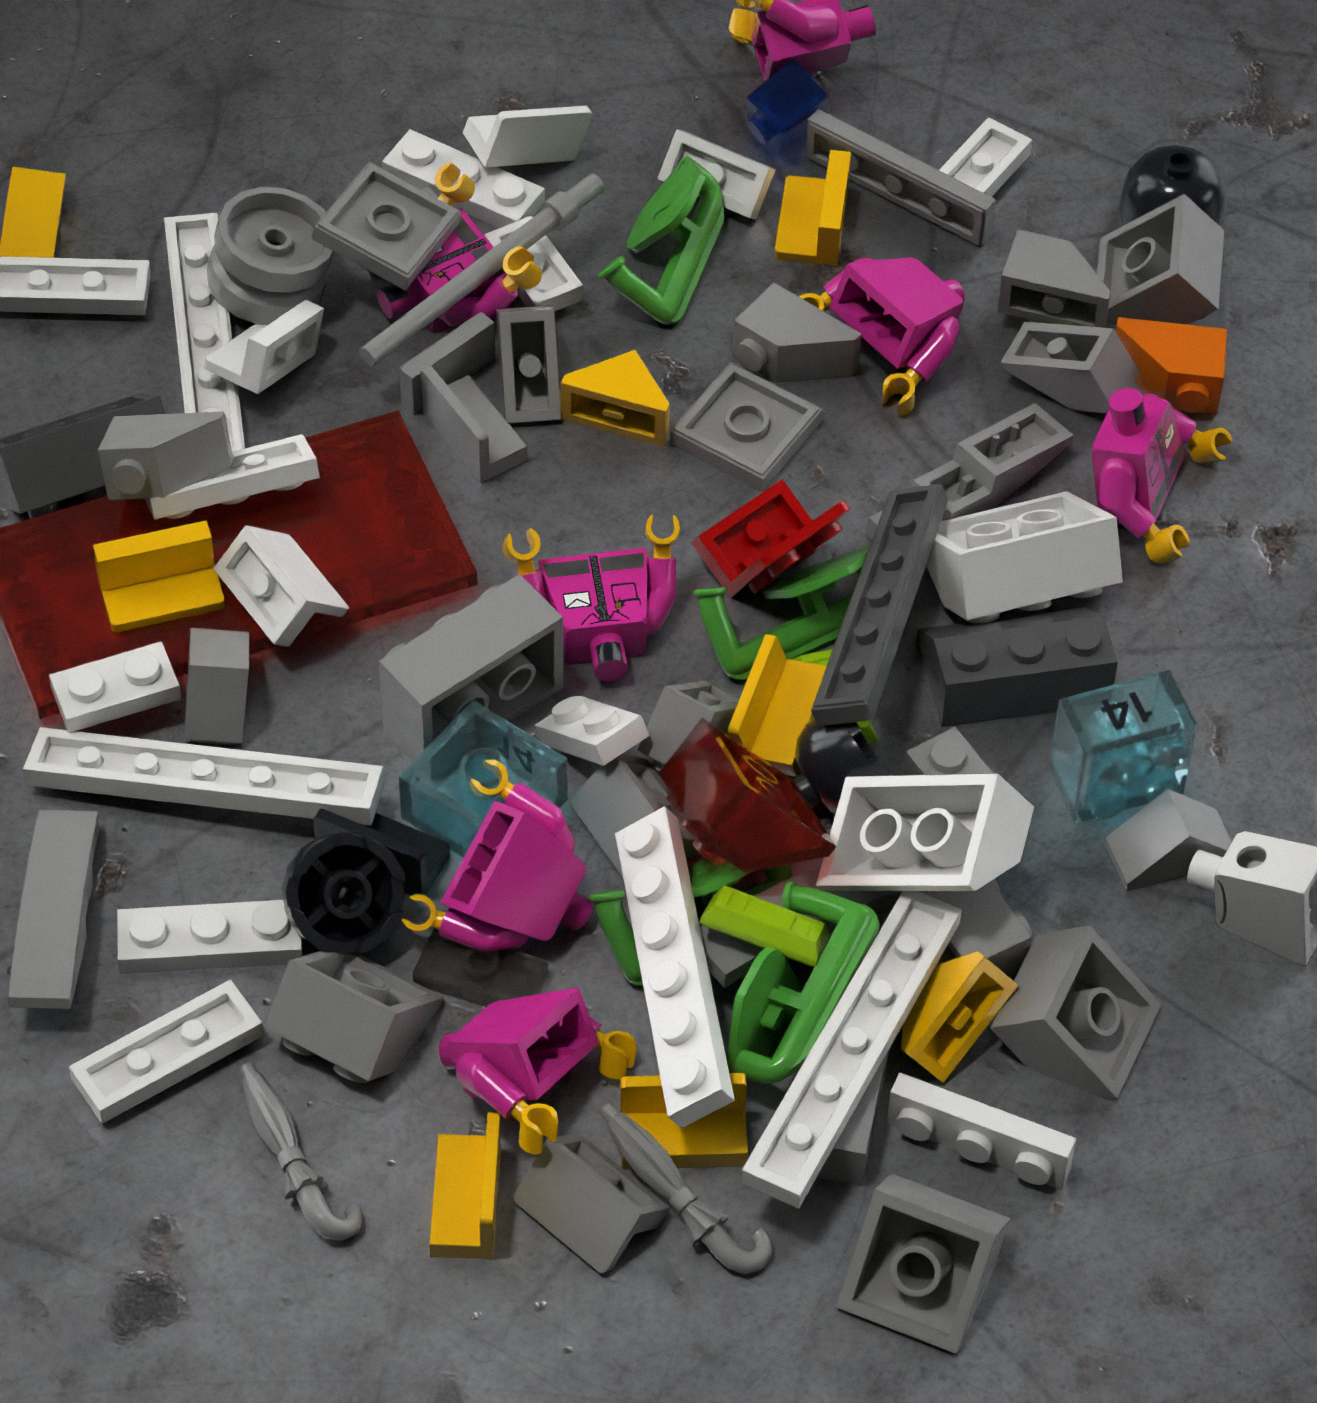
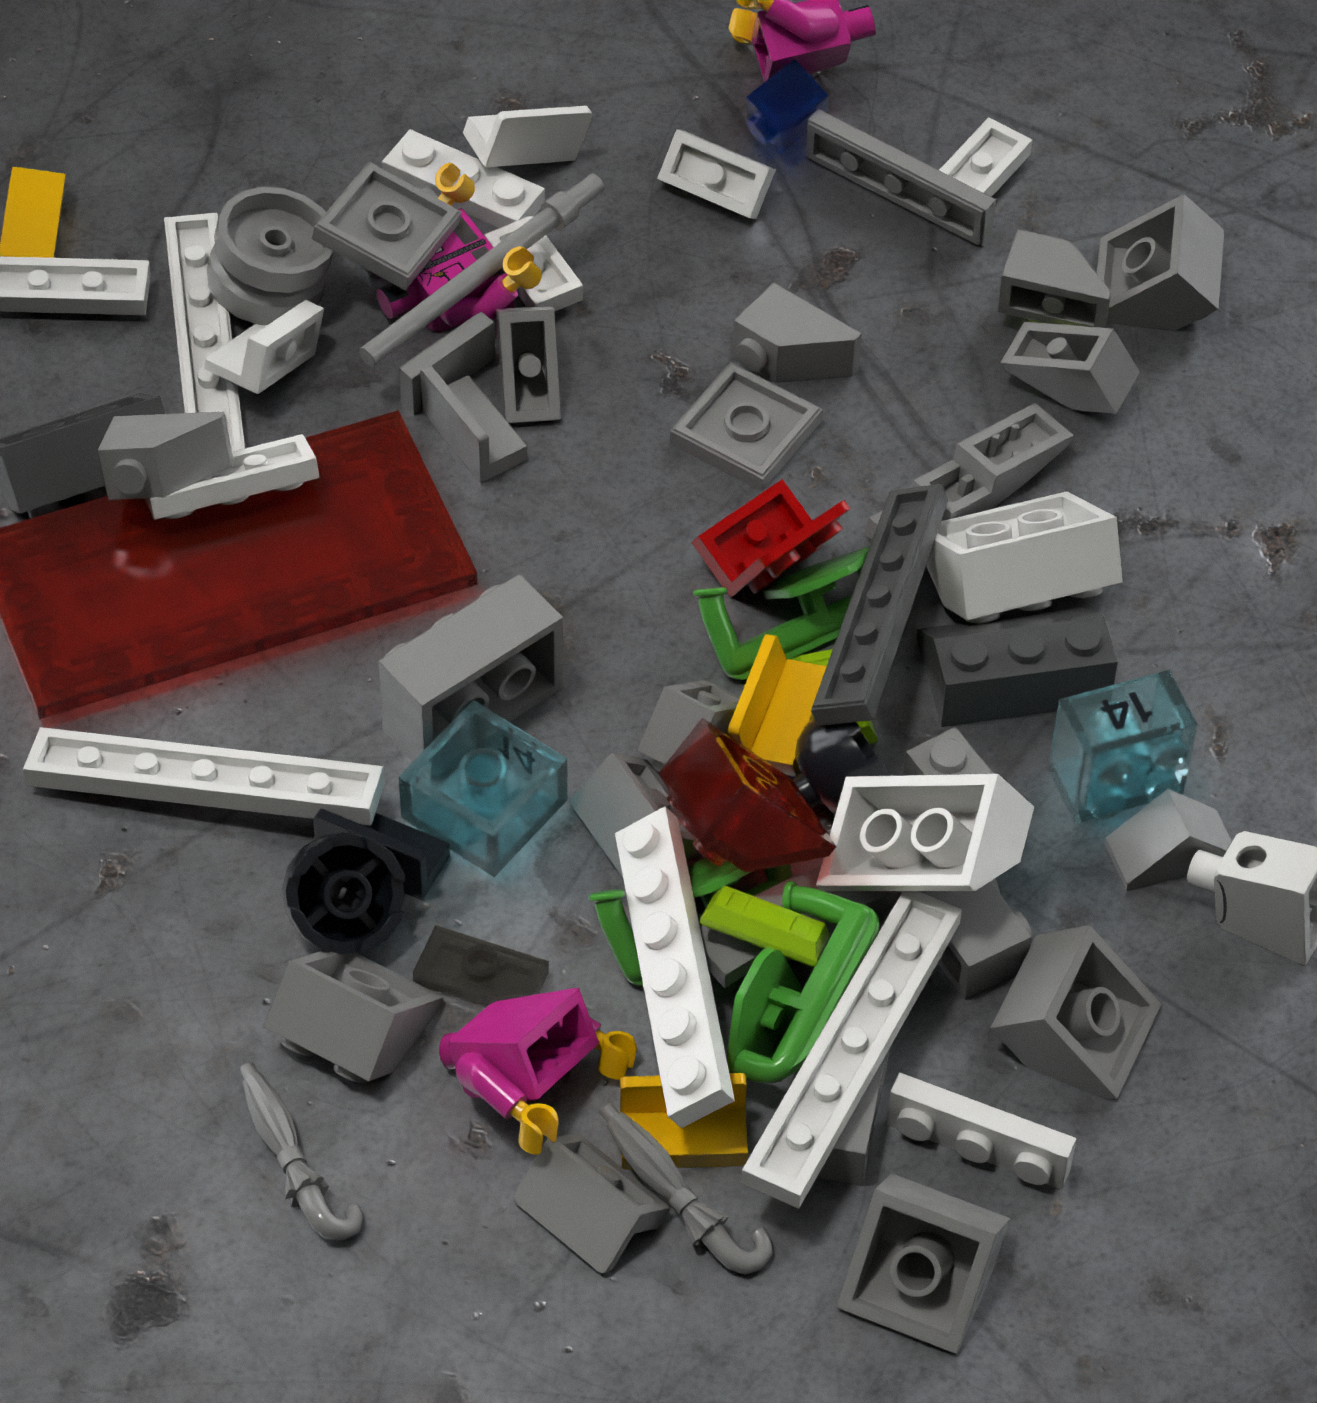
light grey slope [8,810,100,1009] -> none
white plate [49,641,181,733] -> none
white plate [69,979,264,1124] -> none
yellow panel [93,520,225,632] -> none
white plate [117,900,303,973] -> none
light grey slope [183,628,249,746] -> none
white panel [213,525,349,647] -> none
dark pink torso [402,760,592,952] -> none
yellow panel [429,1112,501,1260] -> none
dark pink torso [502,514,680,681] -> none
white plate [535,696,650,766] -> none
yellow slope [561,350,670,447] -> none
bright green piece [598,156,724,325] -> none
yellow panel [774,150,851,266] -> none
dark pink torso [799,257,965,416] -> none
yellow slope [901,951,1019,1083] -> none
dark pink torso [1092,388,1232,564] -> none
orange slope [1115,317,1227,414] -> none
black cylinder [1119,145,1227,226] -> none

